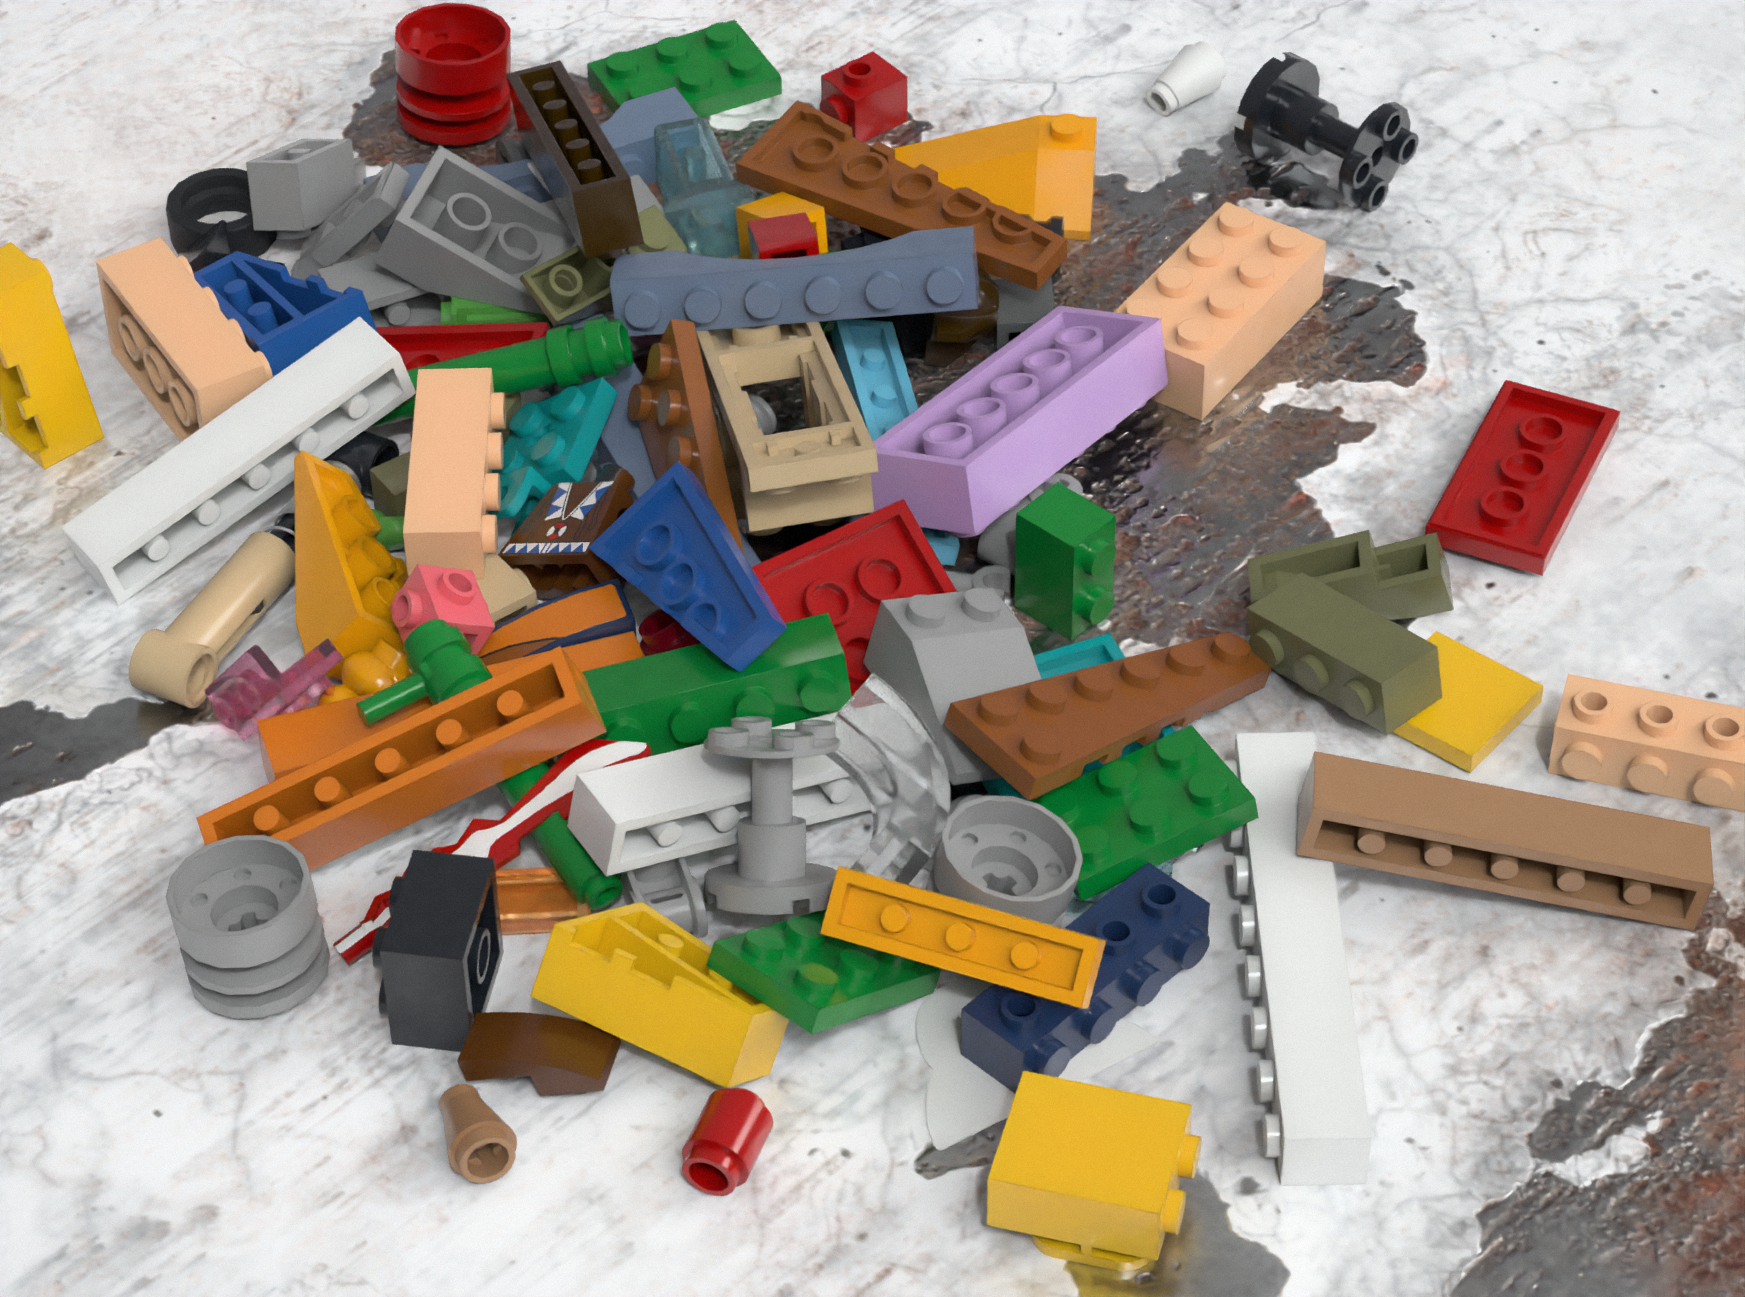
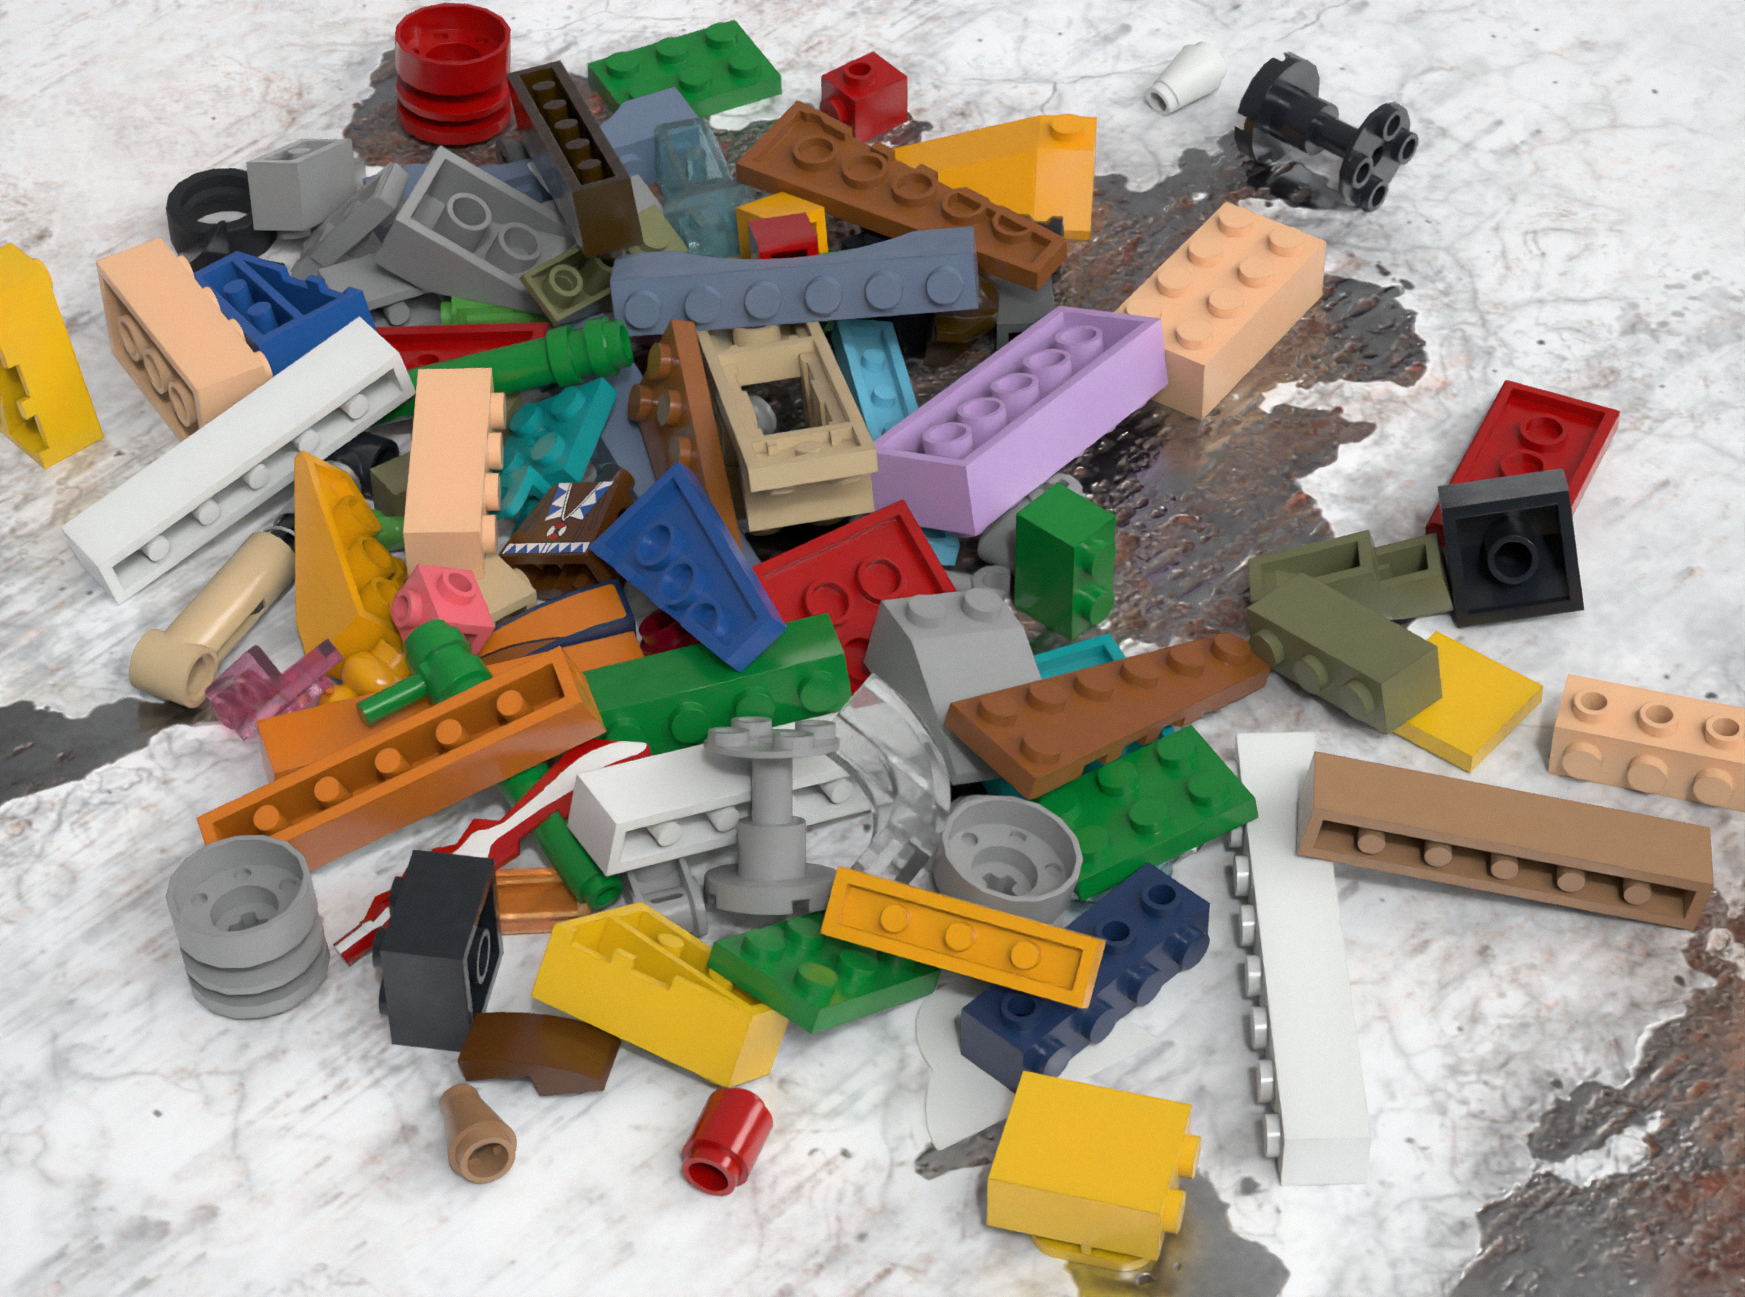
none -> black slope [1437,468,1584,628]

